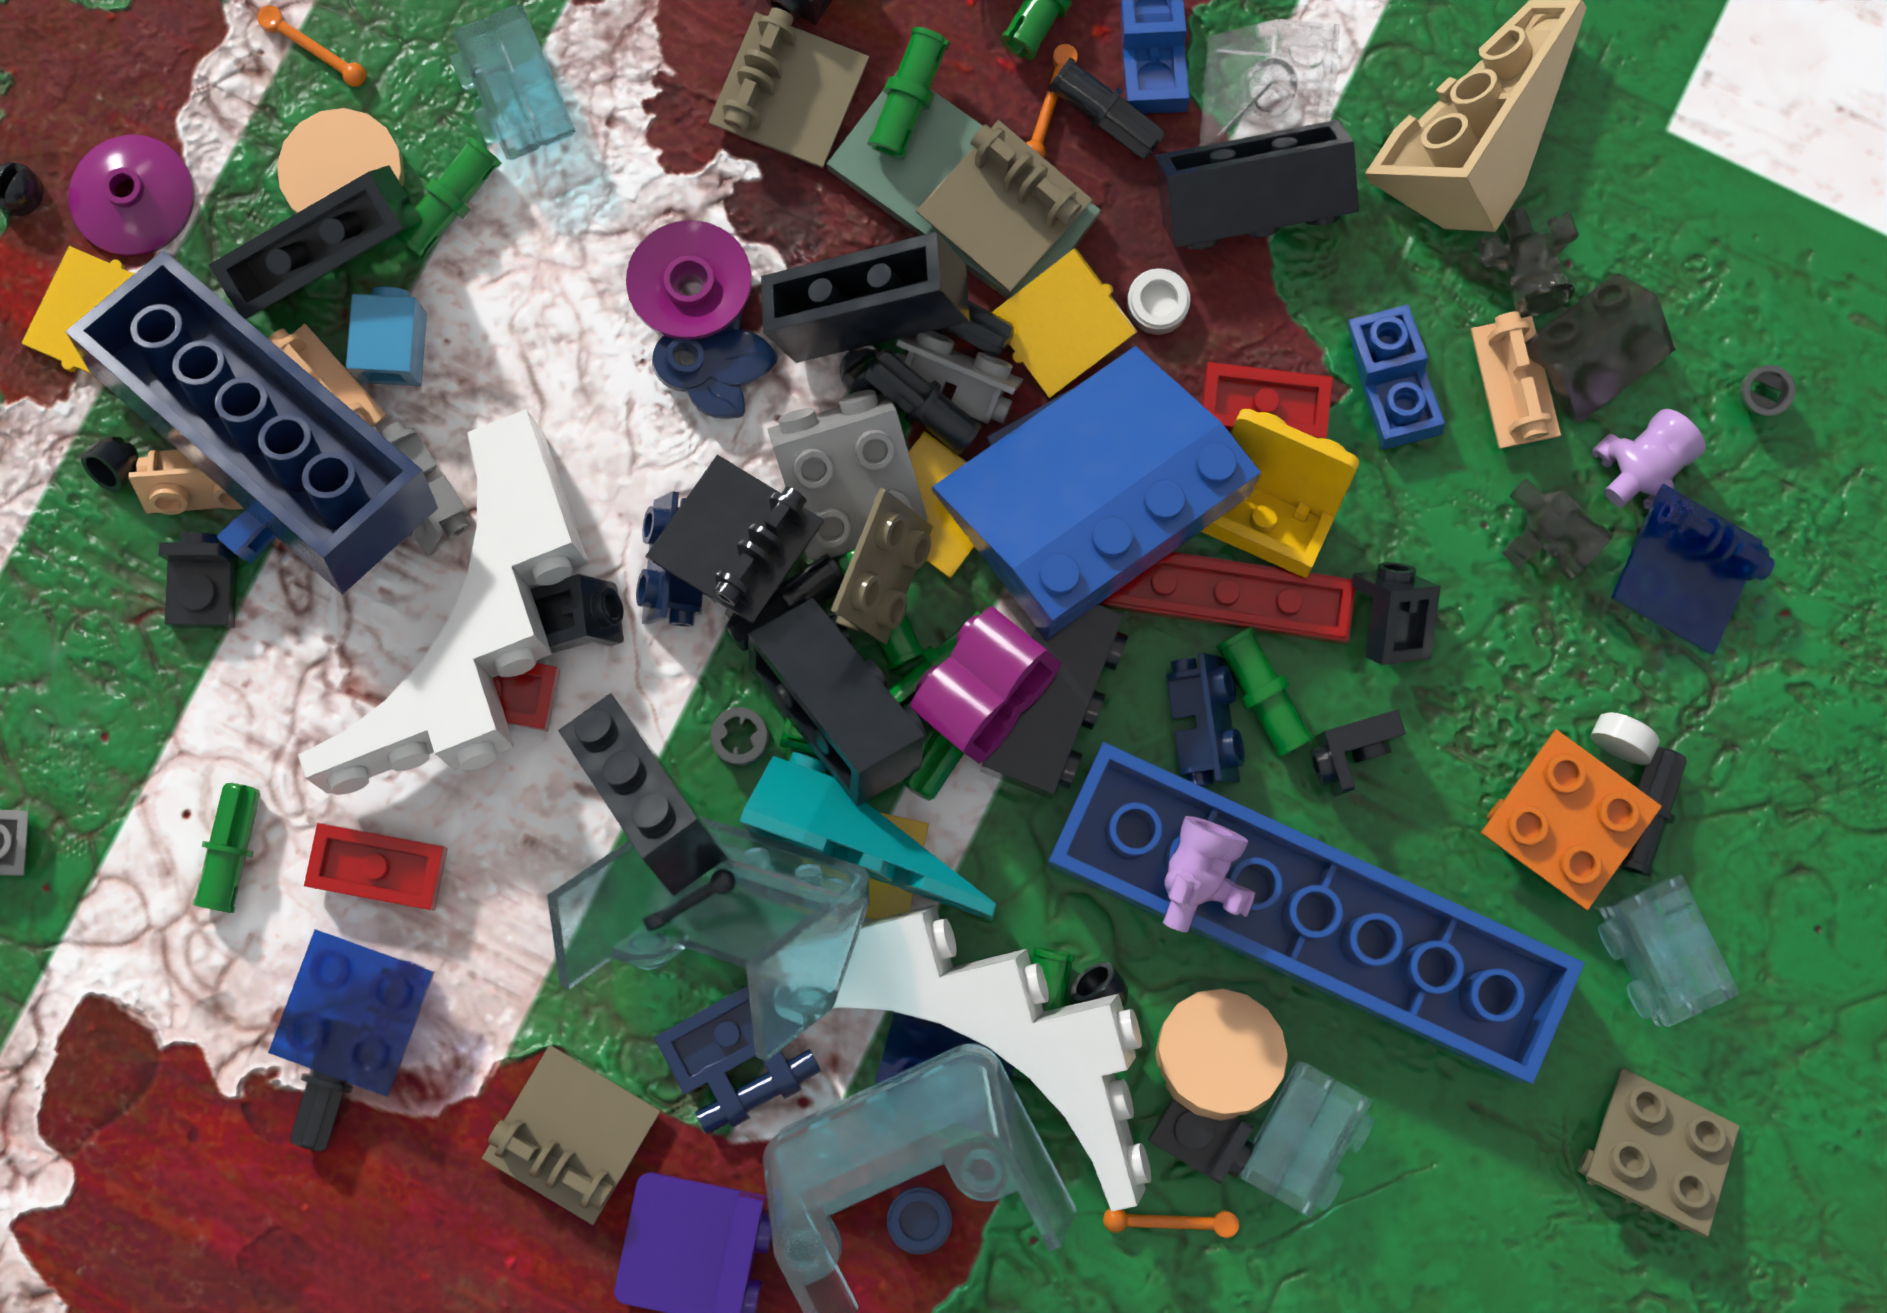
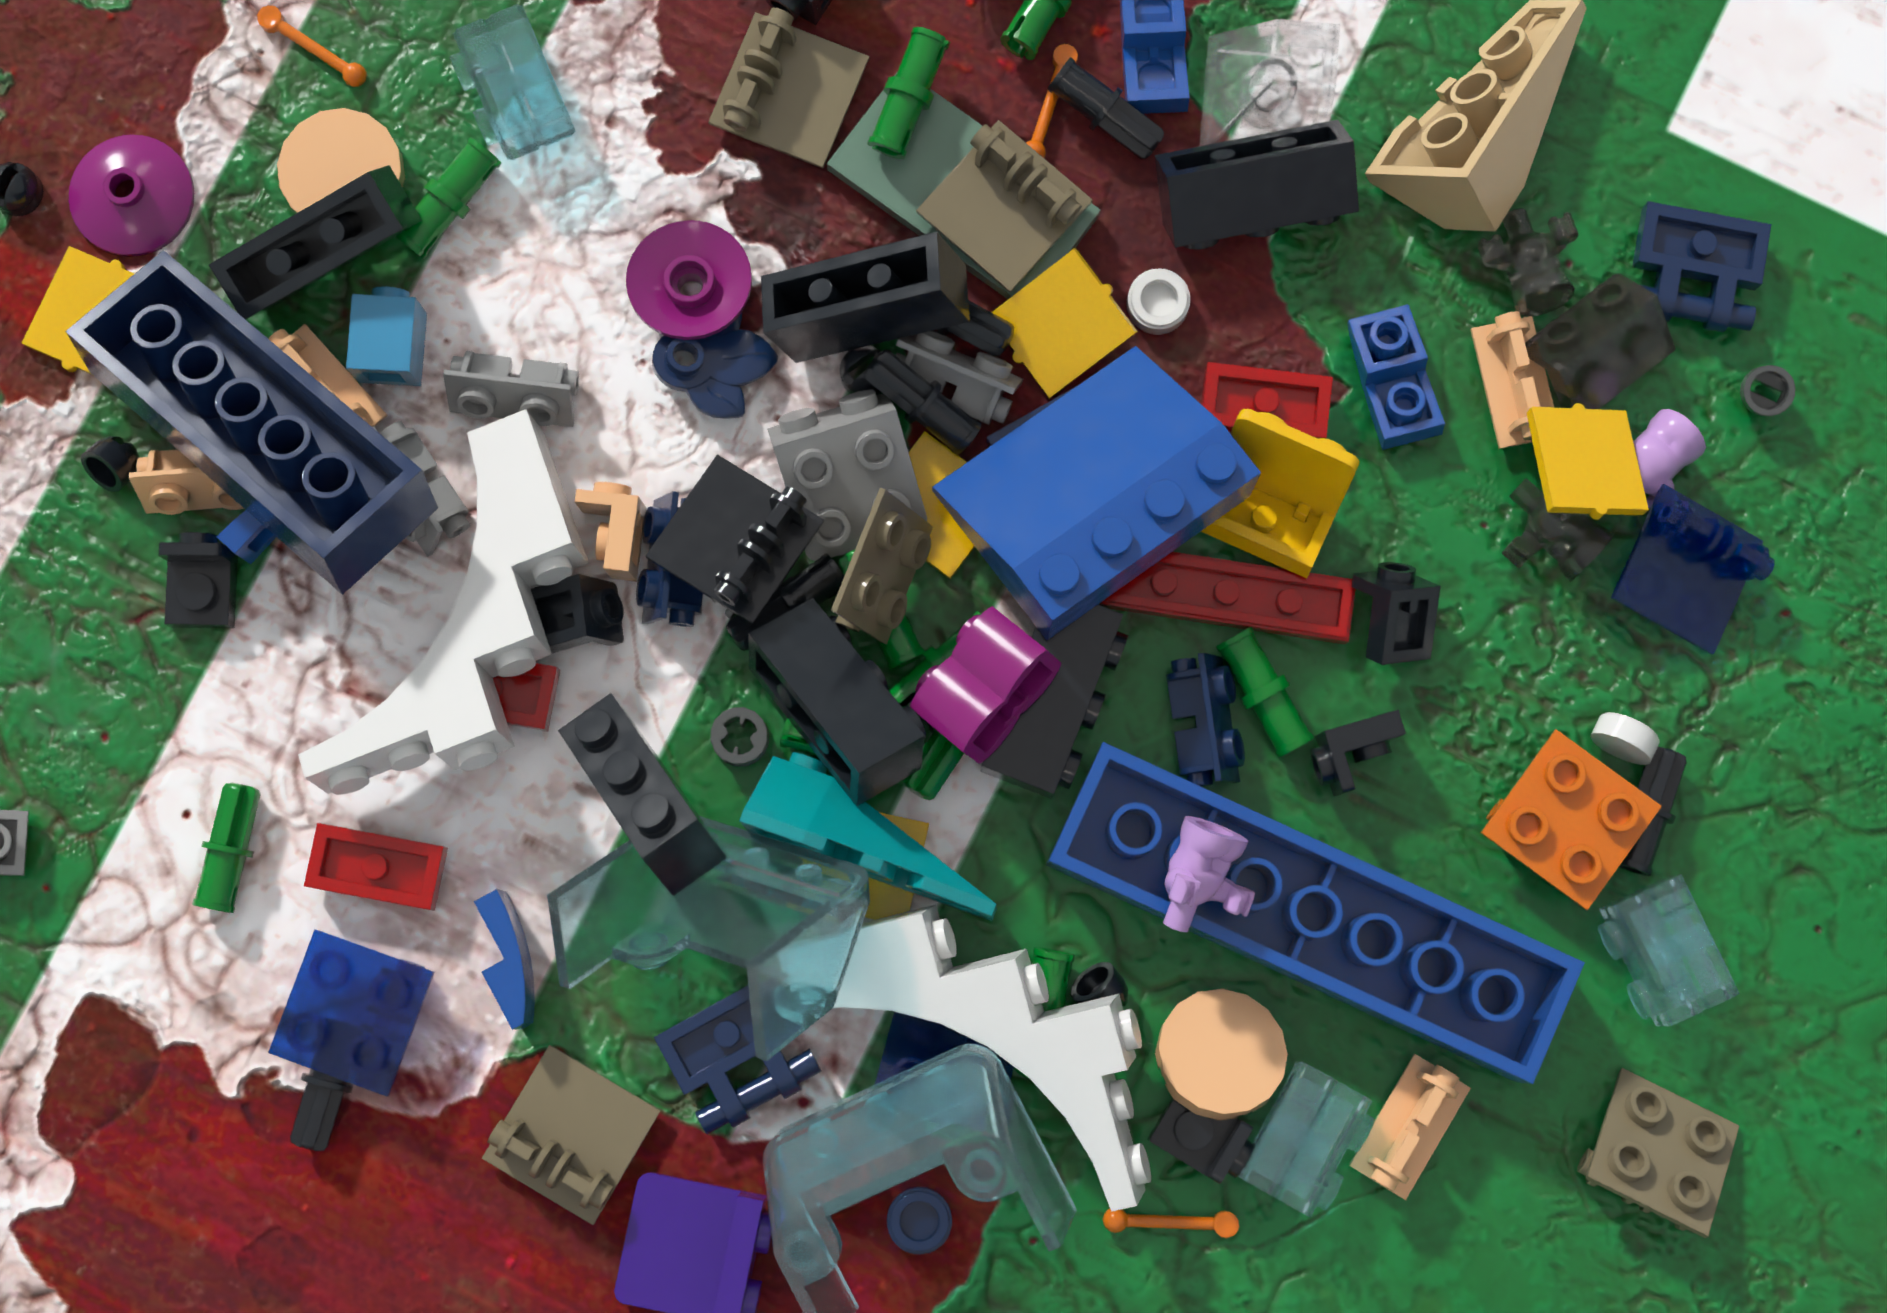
black hinge [643,869,736,932] -> none
none -> light grey hinge [443,351,579,427]
none -> blue slope [474,889,535,1030]
none -> light nougat bracket [574,482,647,582]
none -> light nougat hinge [1349,1054,1471,1200]
none -> yellow piece [1526,403,1649,520]
none -> dark blue plate [1625,201,1772,333]

